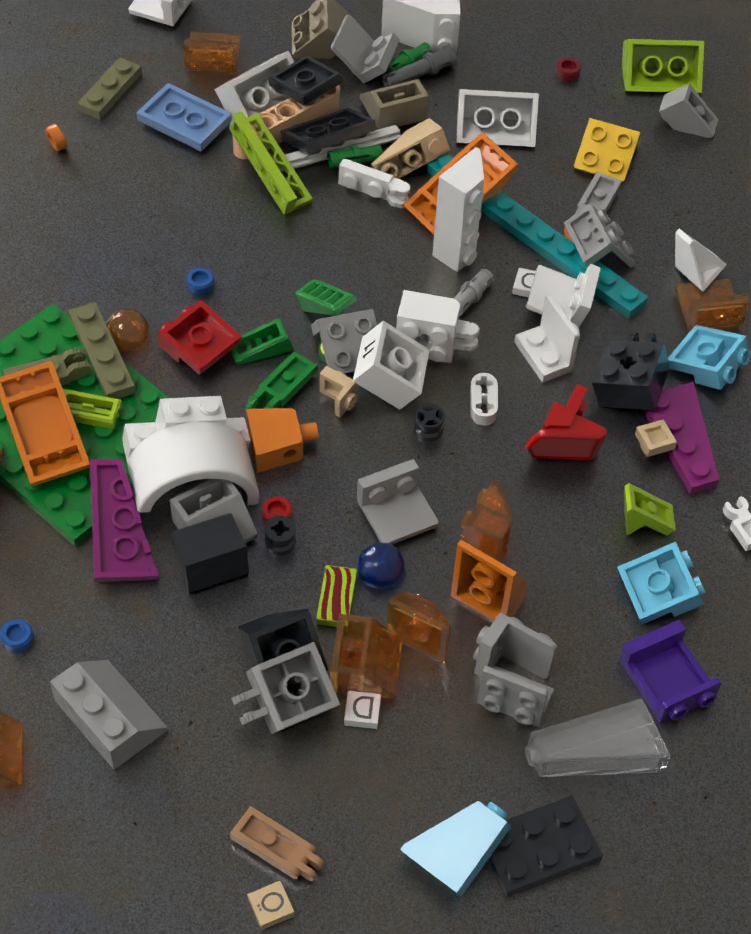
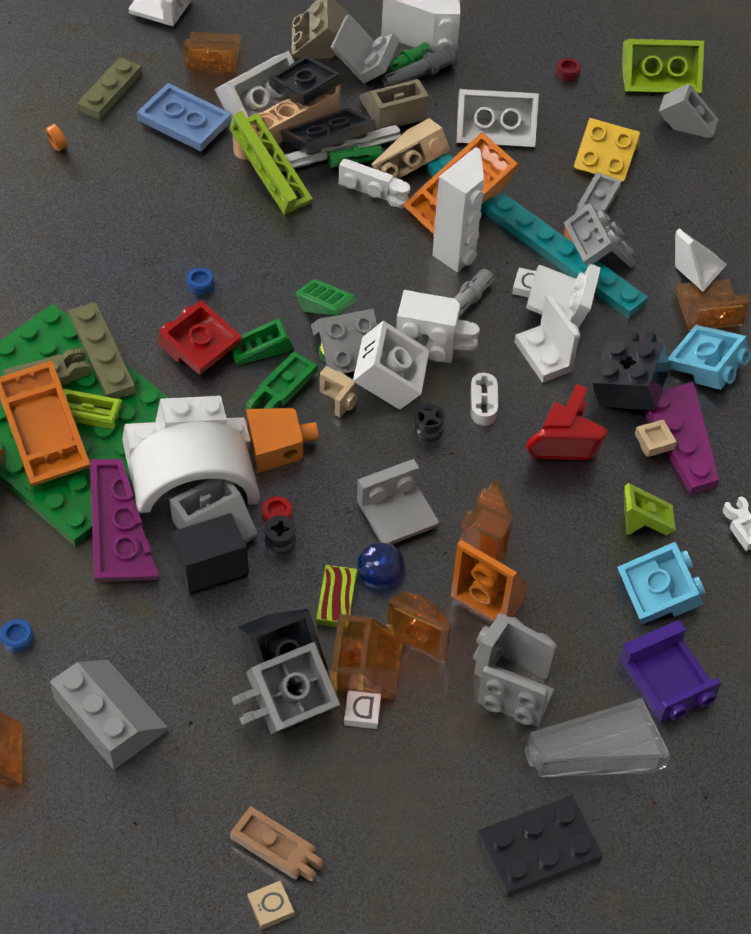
clear orange hair [106,308,149,351] -> none
slope [400,801,511,896] -> none

